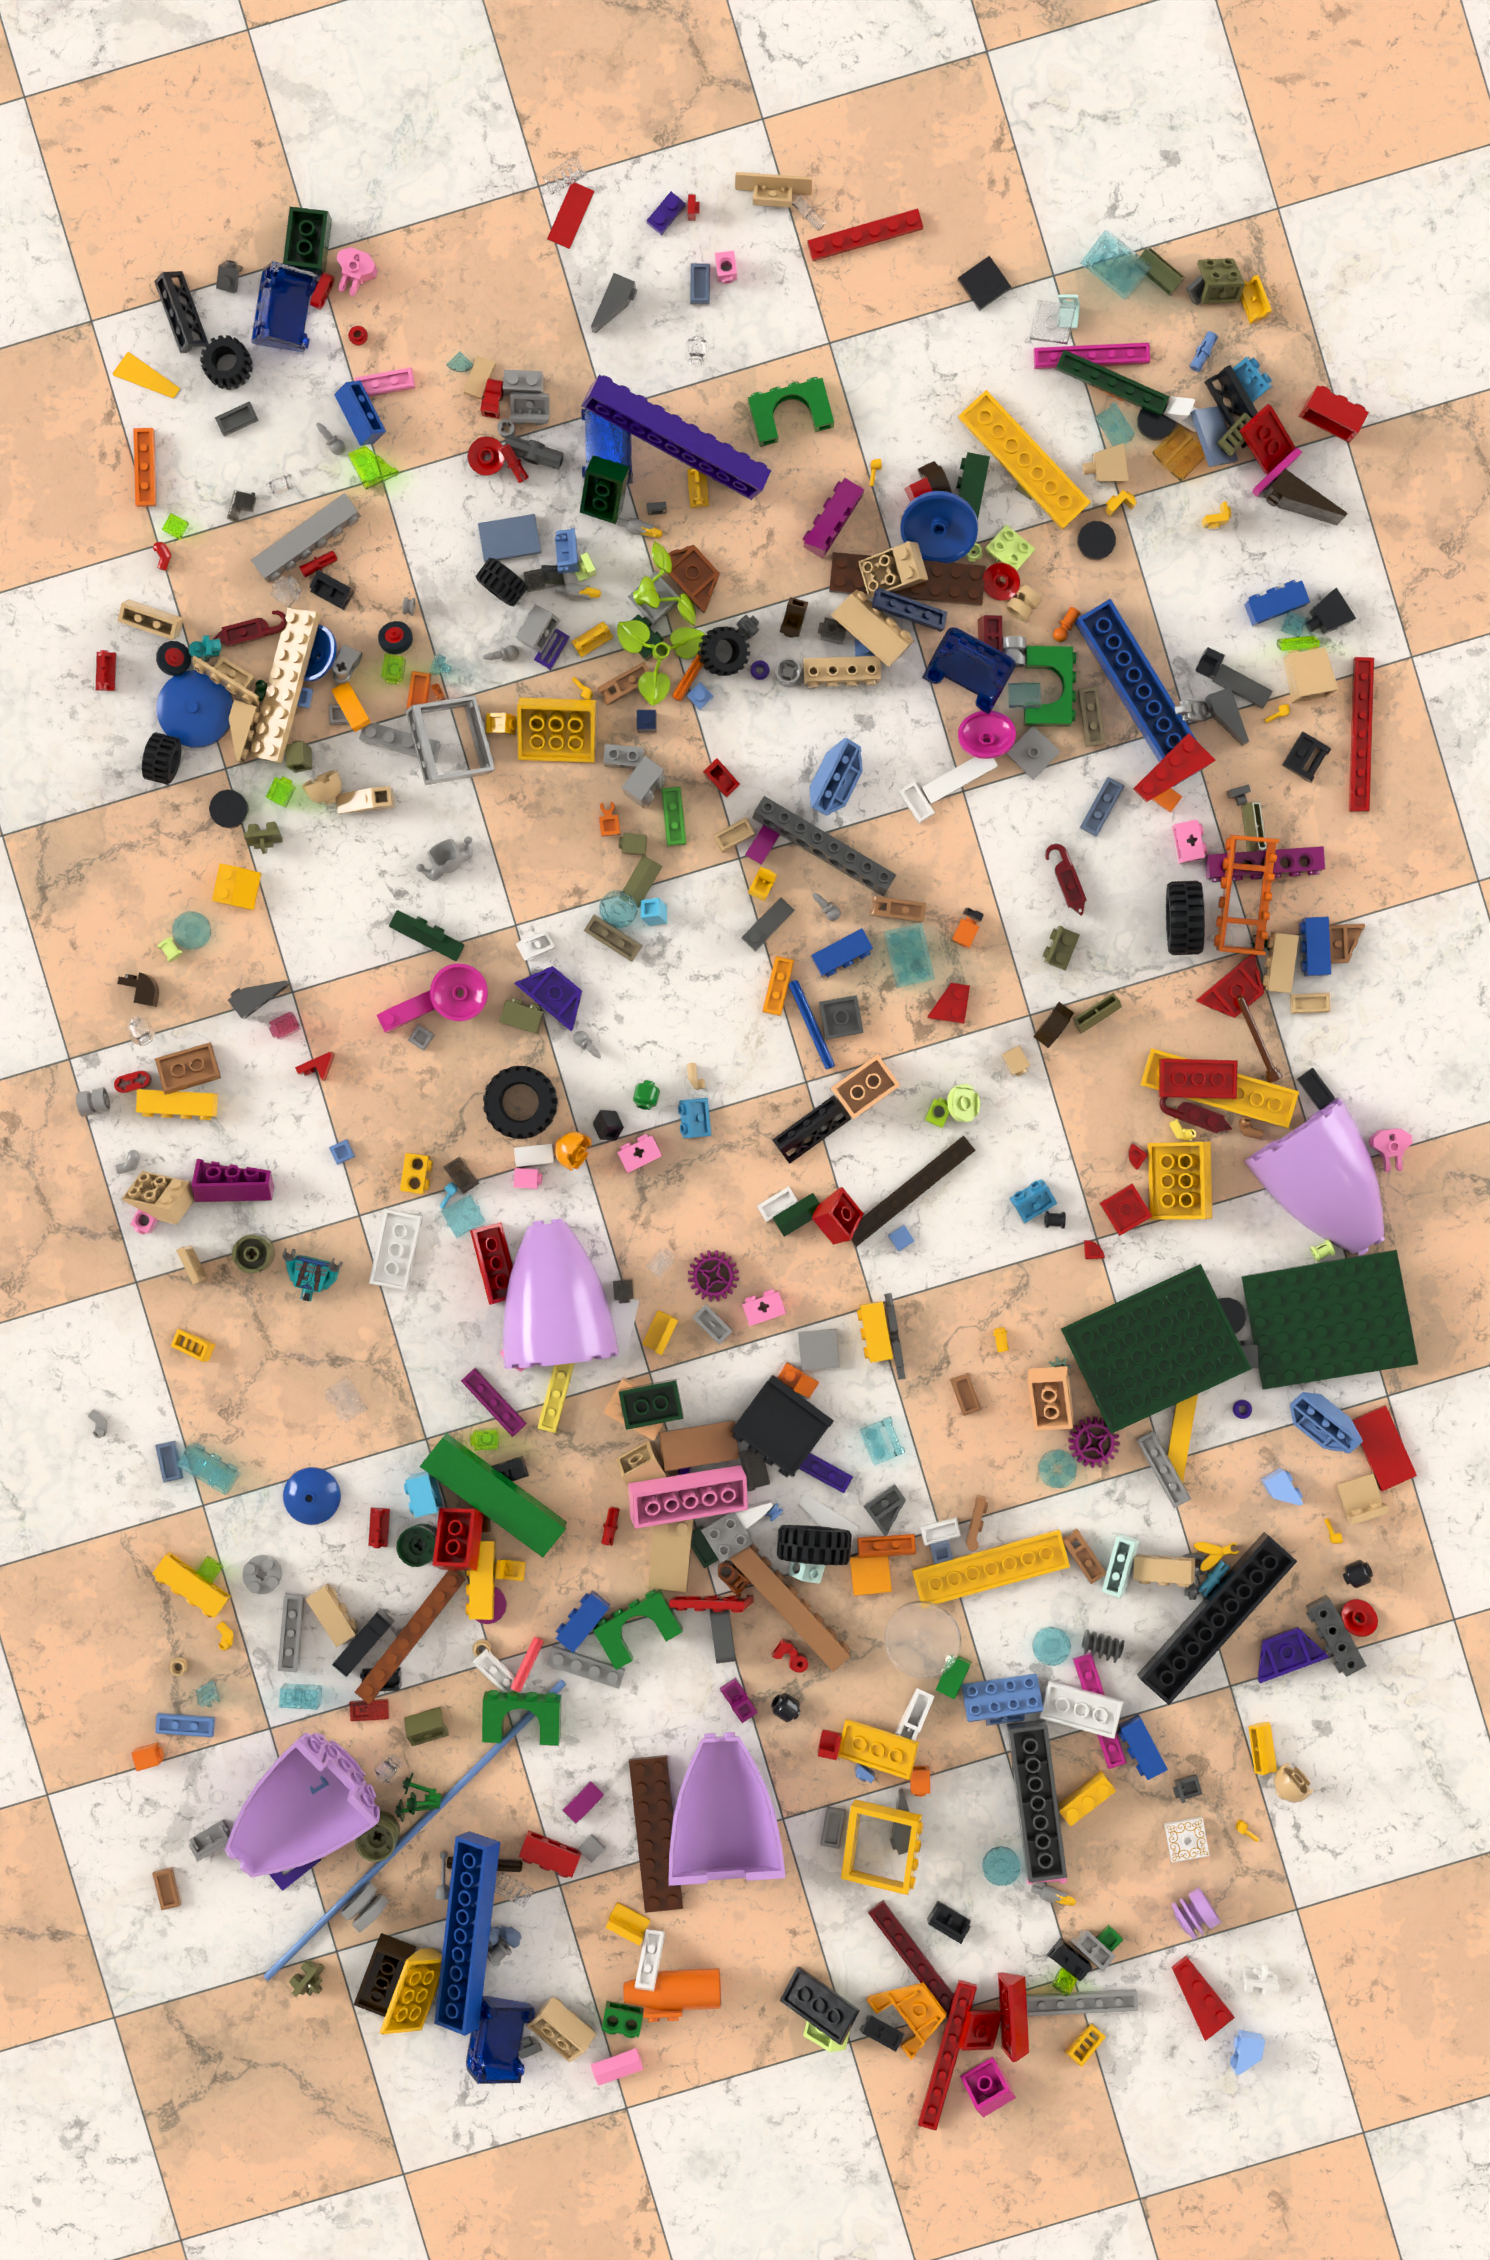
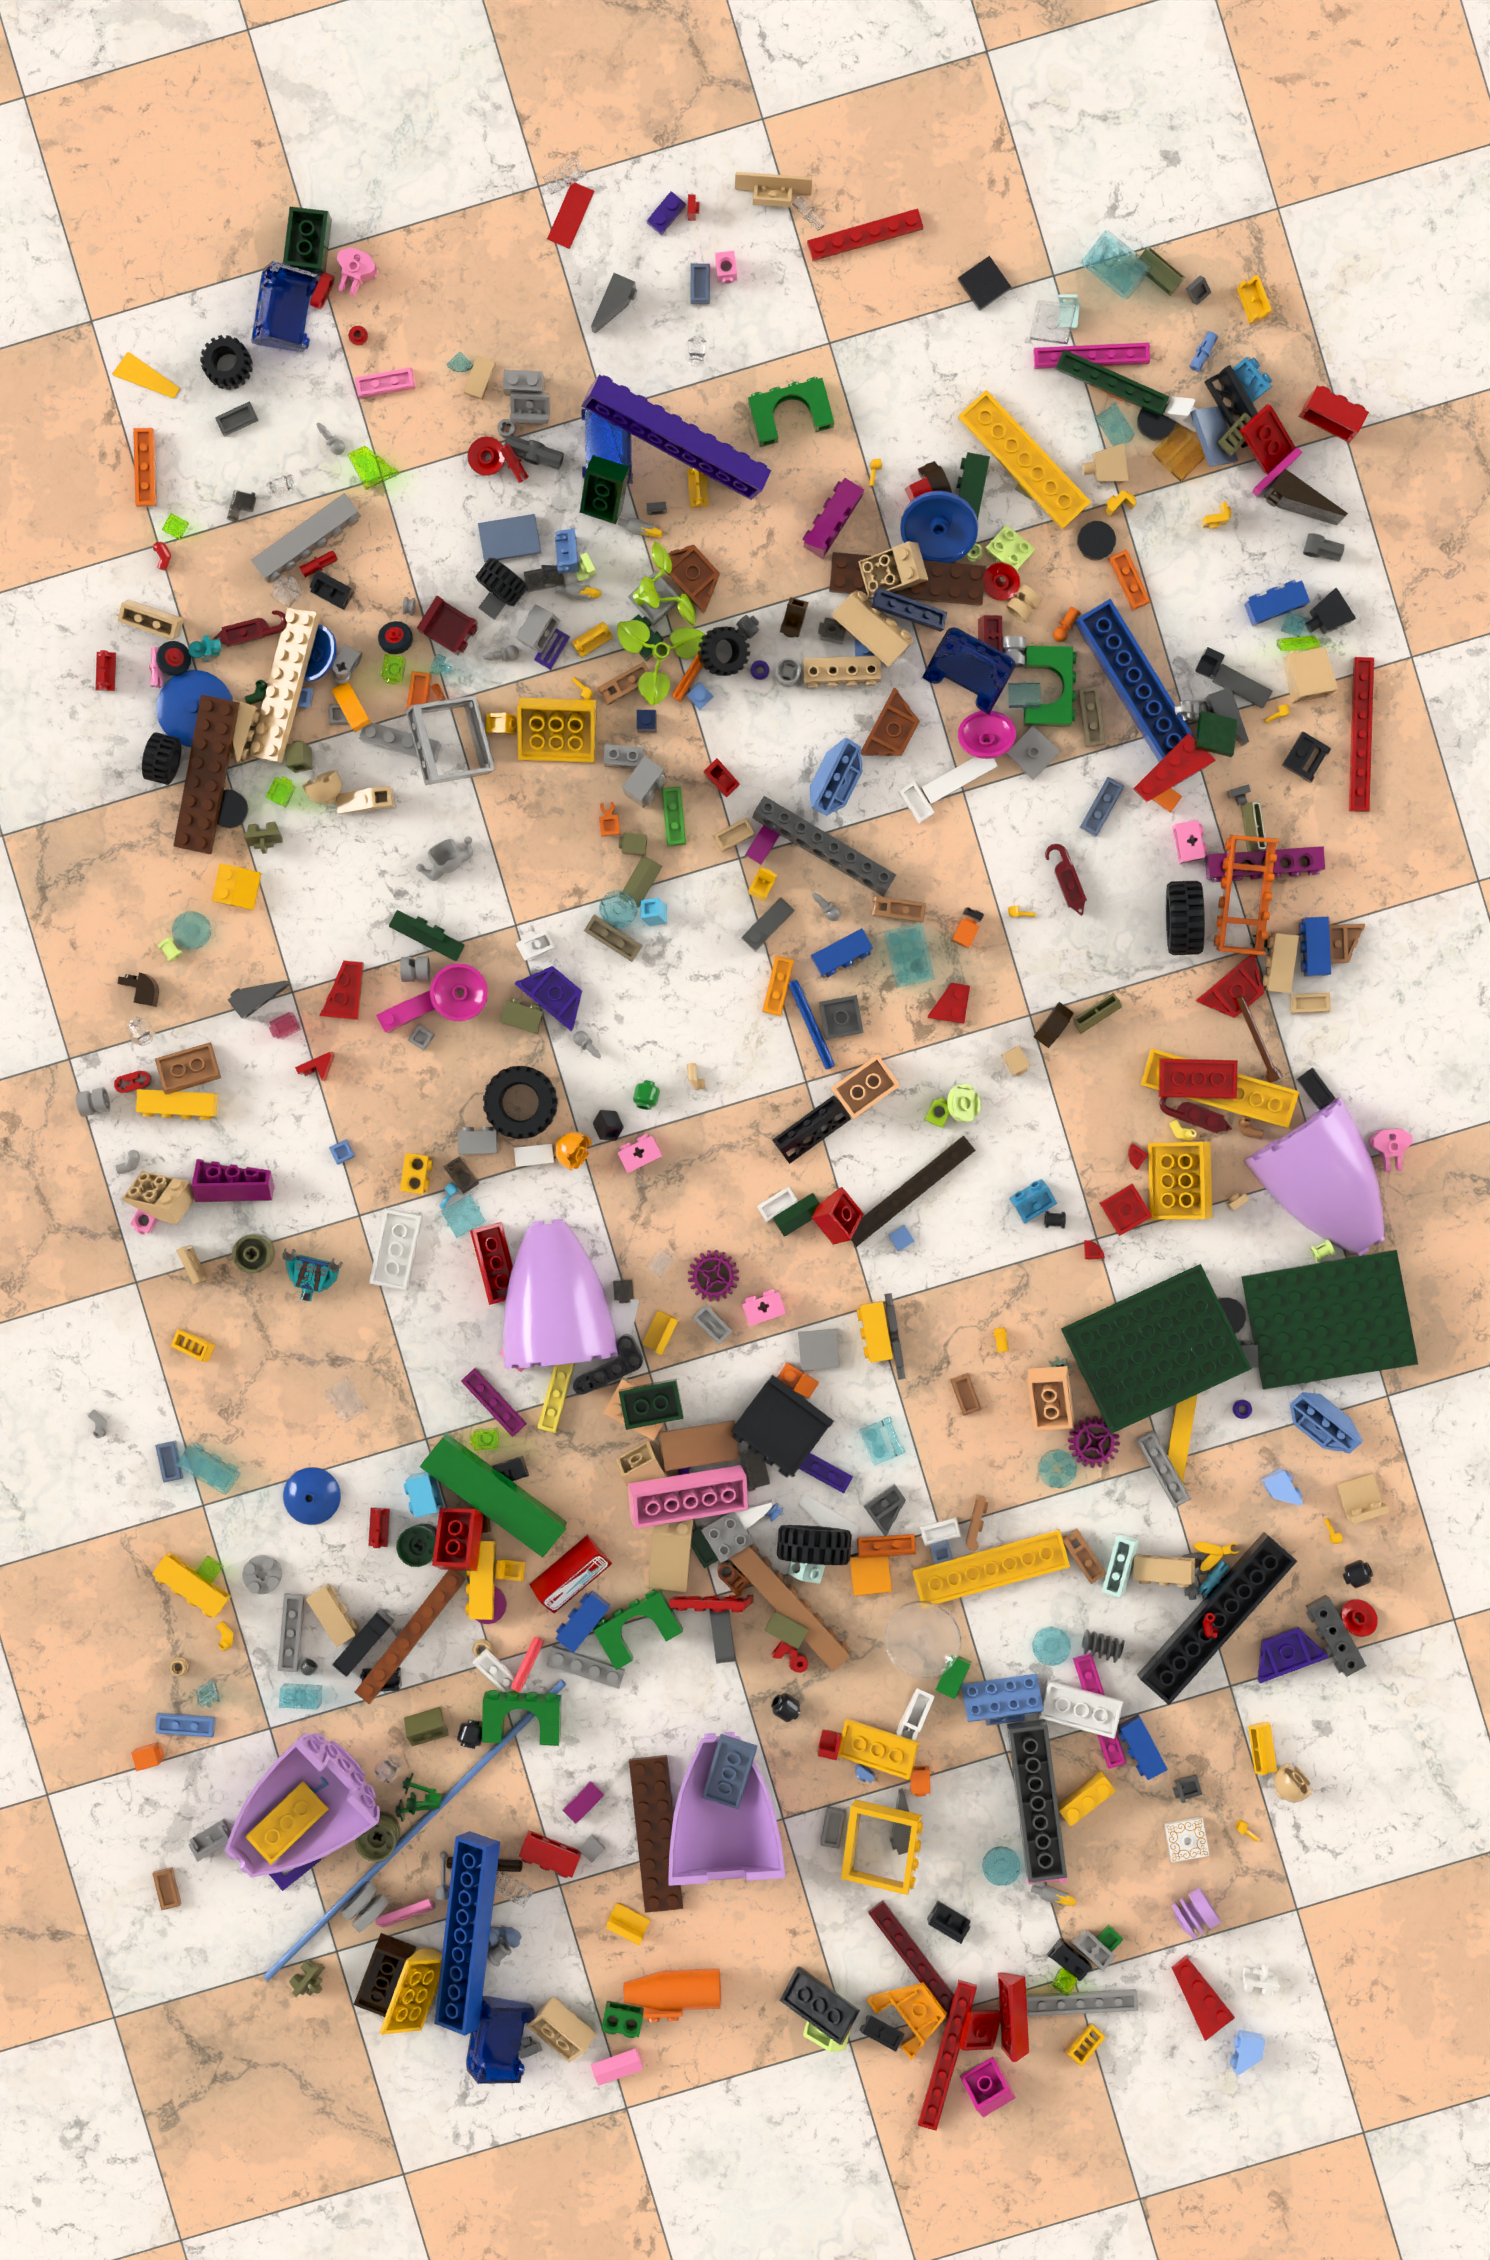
black fence [154,271,208,353] -> none
tan bracket [192,656,259,706] -> none
dark grey bracket [216,260,243,293] -> none
blue brick [334,380,386,446] -> none
clear red tile [349,1699,390,1721] -> none
red leg [480,378,504,419] -> none
bright pink brick [514,1168,542,1189] -> none
red axle [601,1506,620,1546] -> none
white tile [634,1929,665,1992] -> none
dark azure bracket [678,1098,711,1138] -> none
magenta slope [720,1678,758,1723] -> none
olive bracket [1042,926,1080,971] -> none
olive bracket [1197,258,1245,304] -> none
red tile [1352,1405,1417,1491] -> none
none -> bright pink pin [149,647,163,688]
none -> reddish brown plate [173,694,240,854]
none -> yellow tile [245,1781,329,1865]
none -> dark grey hinge [301,1658,318,1676]
none -> red wing [319,960,364,1020]
none -> bright pink tile [375,1899,436,1928]
none -> light grey wheel [400,956,430,982]
none -> dark red panel [417,596,478,656]
none -> black head [457,1719,482,1749]
none -> light grey brick [458,1127,499,1154]
none -> dark grey tile [478,592,506,620]
none -> red slope [529,1534,612,1613]
none -> black beam [573,1334,643,1395]
none -> sand blue tile [702,1734,758,1809]
none -> olive panel [765,1611,809,1649]
none -> dark orange wing [860,688,920,756]
none -> yellow hand [1008,905,1036,917]
none -> orange tile [1108,549,1151,611]
none -> dark green tile [1195,711,1237,757]
none -> red arm [1203,1613,1218,1638]
none -> tan plate [1226,1192,1249,1211]
none -> dark grey piece [1303,533,1344,562]

